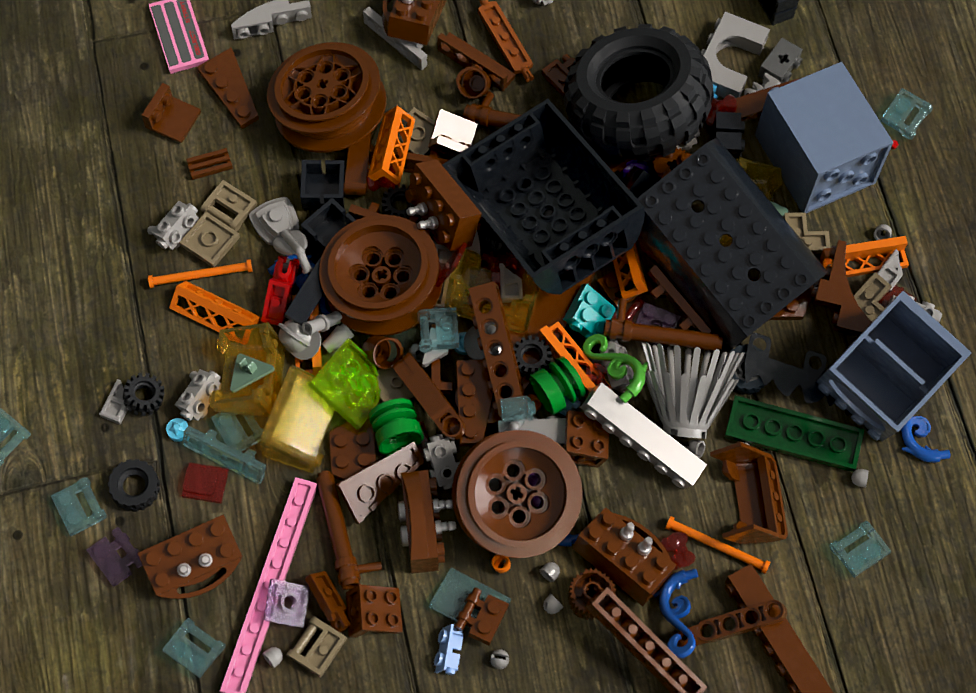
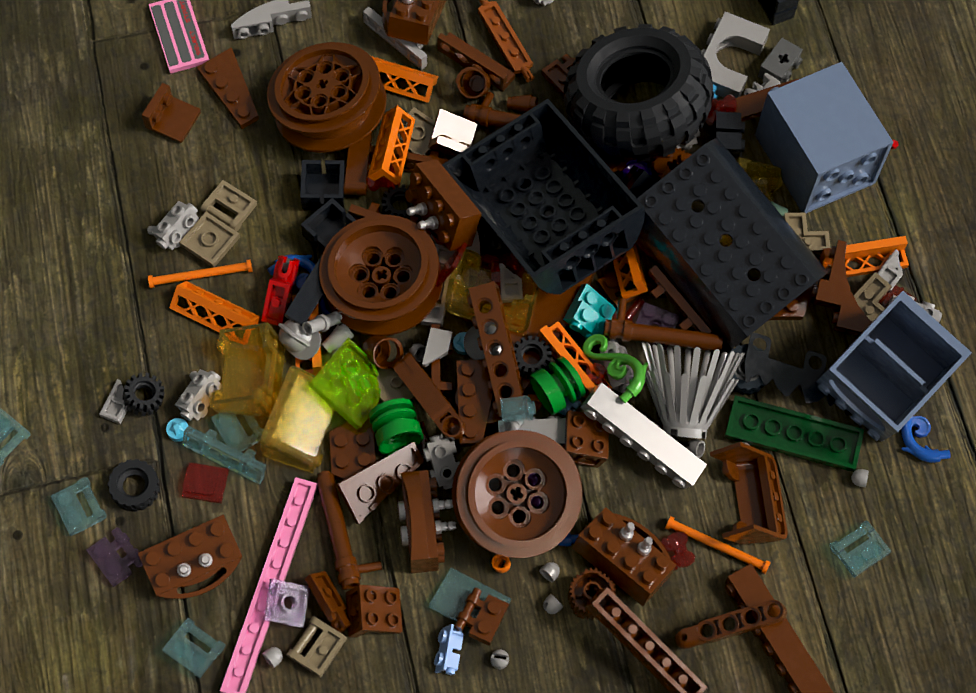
reddish brown tile [186,148,233,180] -> none
sand green piece [230,353,275,393] -> none
light grey piece [249,197,313,274] -> none
clear light blue plate [417,307,459,353] -> none
blue plant [654,568,698,658] -> none
light grey hinge [874,224,892,240] -> none
clear light blue plate [881,88,933,140] -> none
none -> orange fence [371,56,438,103]
none -> reddish brown cone [507,94,538,113]

